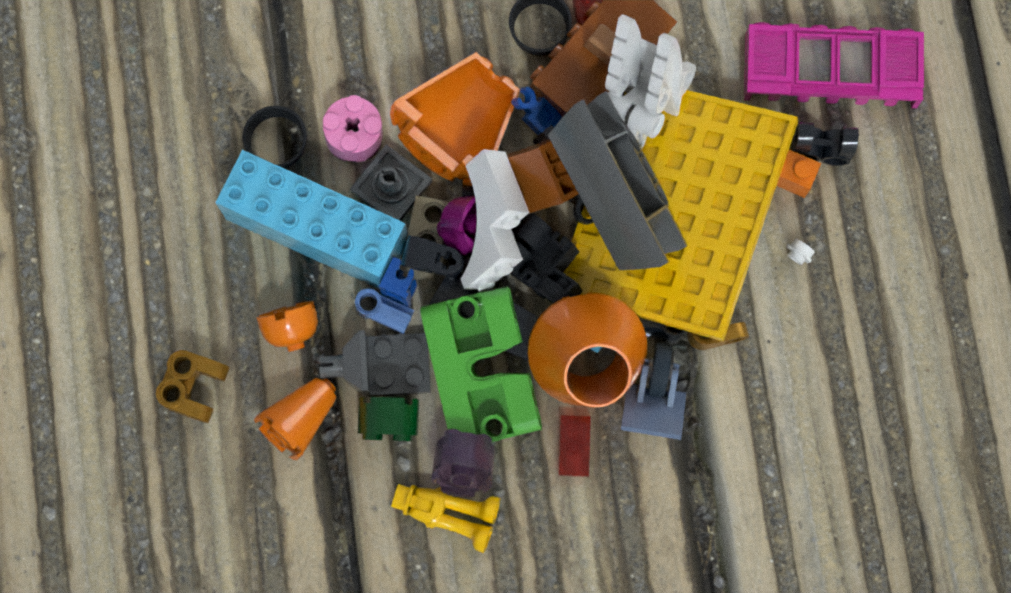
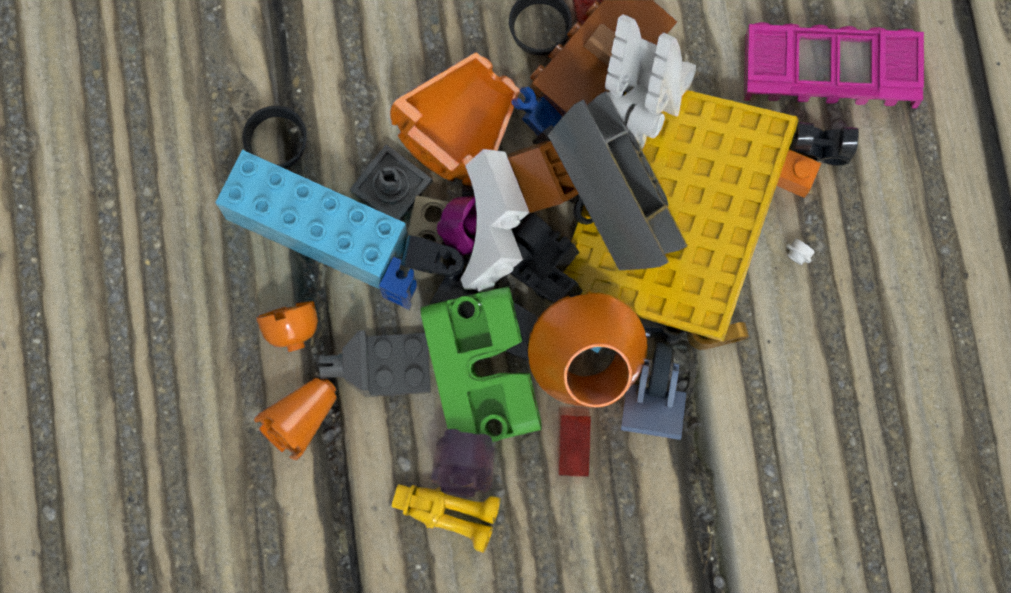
pearl gold piece [156,350,230,424] -> none
bright pink brick [323,95,383,162] -> none
medium blue piece [355,288,414,334] -> none
dark green brick [357,397,419,442] -> none

